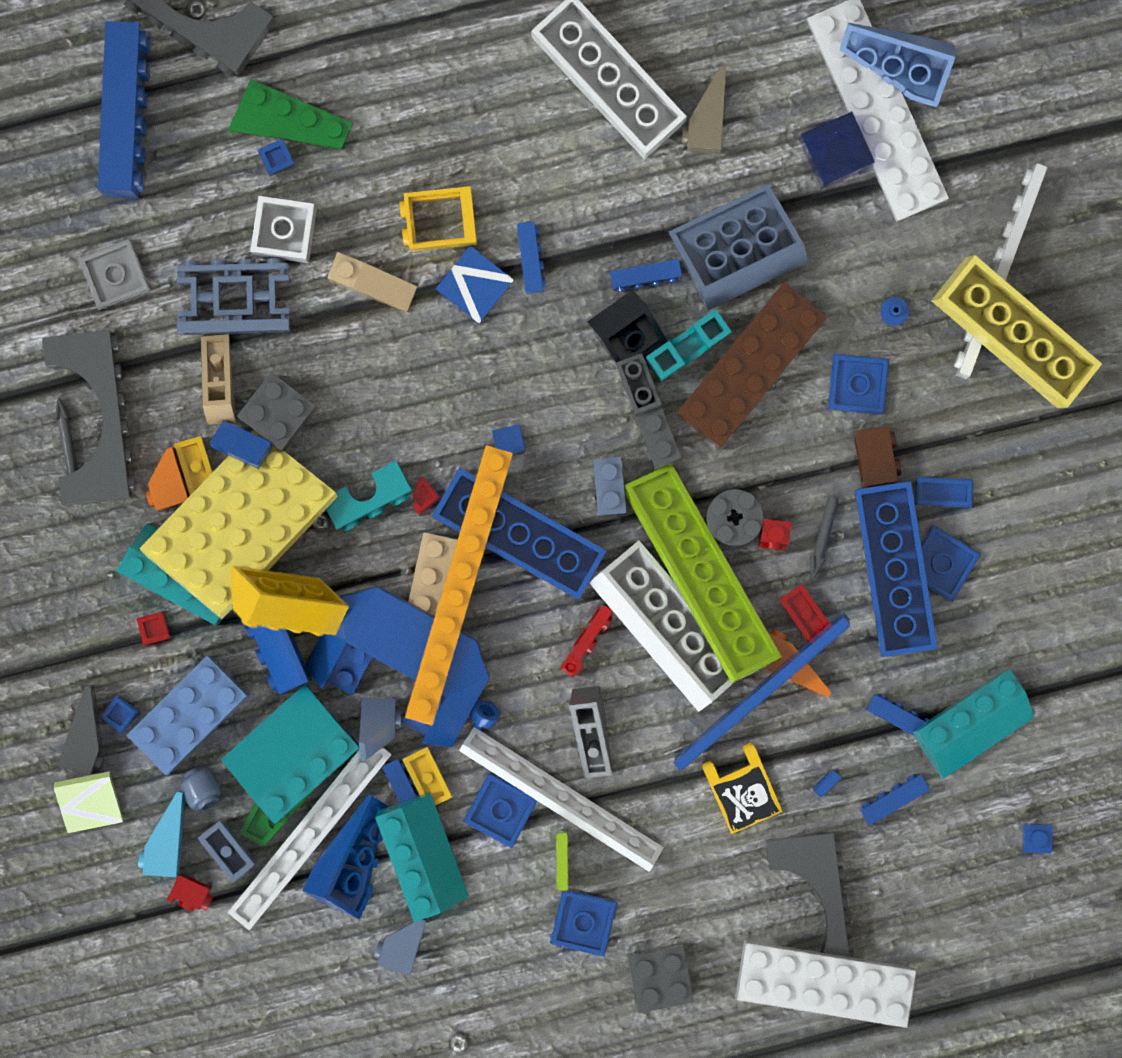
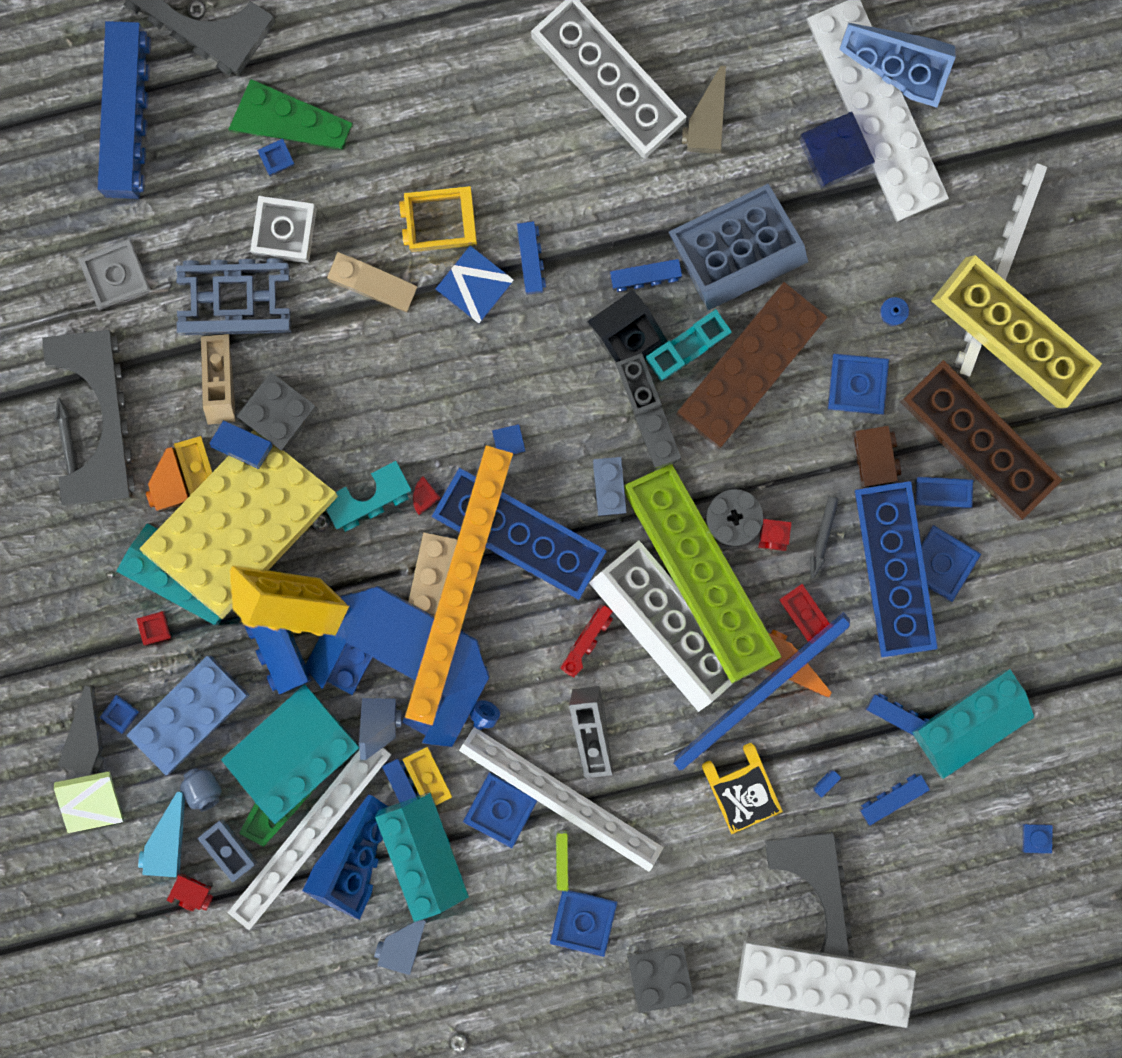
none -> reddish brown brick [900,360,1063,521]

